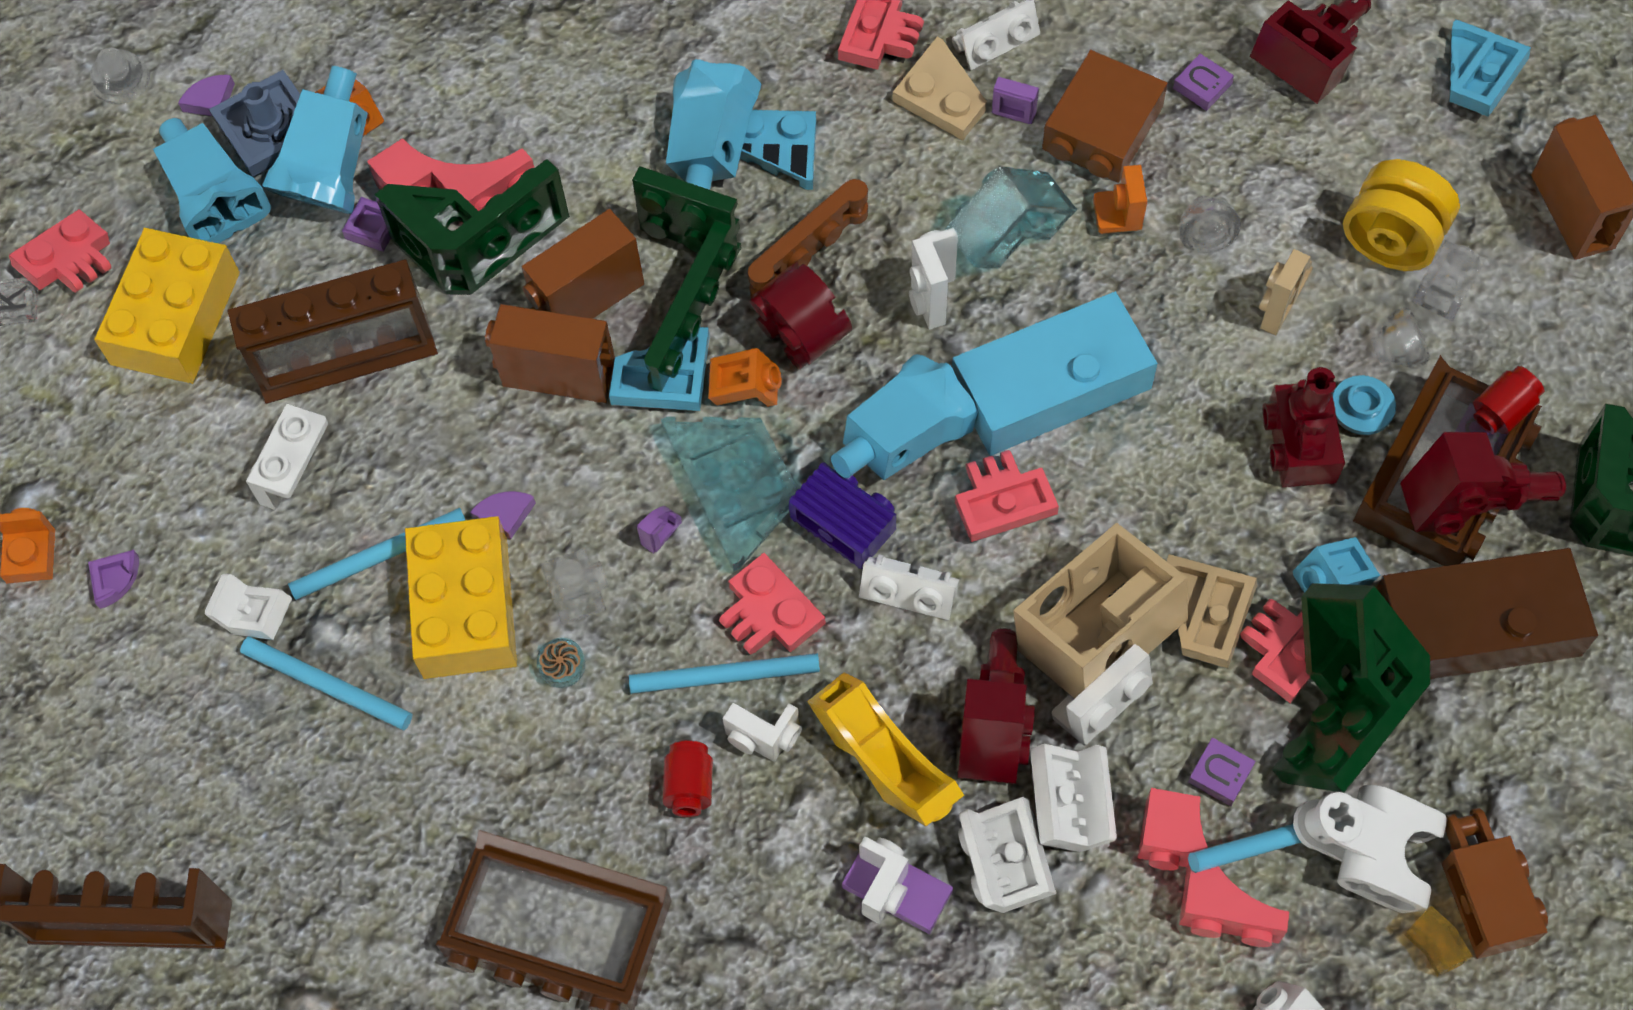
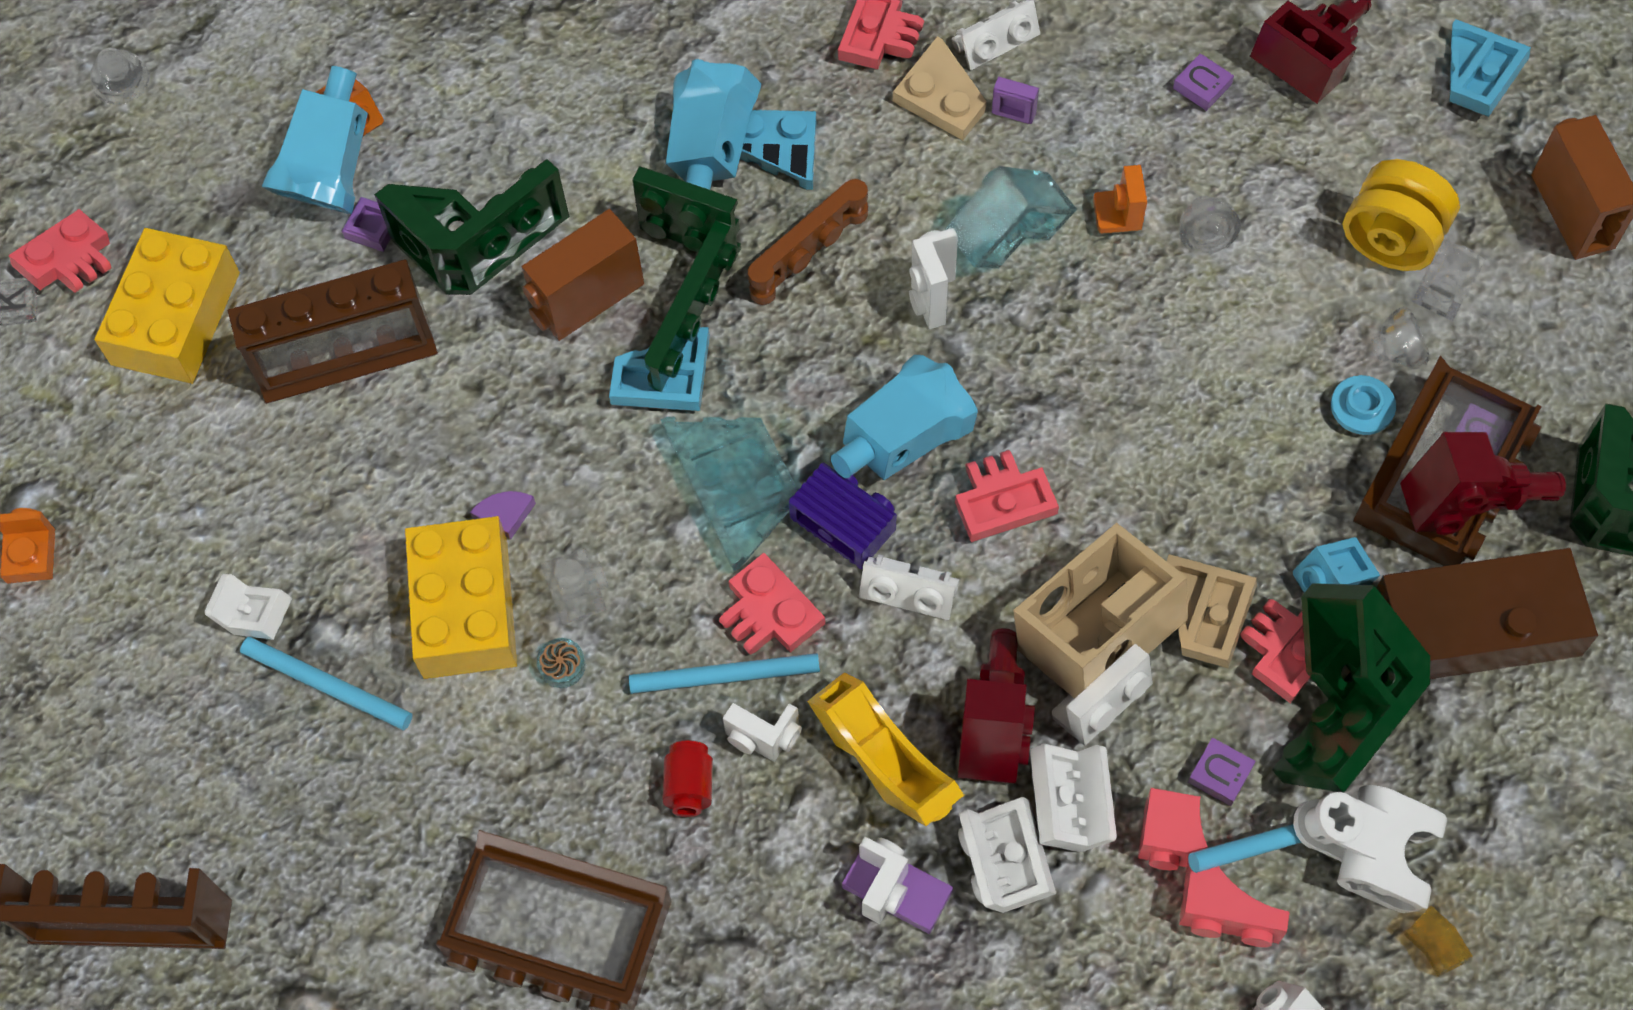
medium lavender tile [88,550,139,609] -> none
medium azure piece [153,118,272,243] -> none
medium lavender tile [178,75,235,116] -> none
sand blue plate [209,70,300,177] -> none
white bracket [246,404,328,510] -> none
medium azure bar [288,508,465,600] -> none
coral arch [367,138,534,211] -> none
dark orange brick [485,304,615,403] -> none
medium lavender tile [637,506,682,554] -> none
orange bracket [708,348,782,407] -> none
dark red brick [750,261,852,370] -> none
medium azure brick [952,291,1158,456] -> none
dark orange brick [1042,49,1168,183] -> none
tan wing [1259,249,1313,336] -> none
dark red brick [1262,367,1345,488] -> none
dark orange brick [1441,808,1548,959] -> none
red brick [1473,366,1545,435] -> none

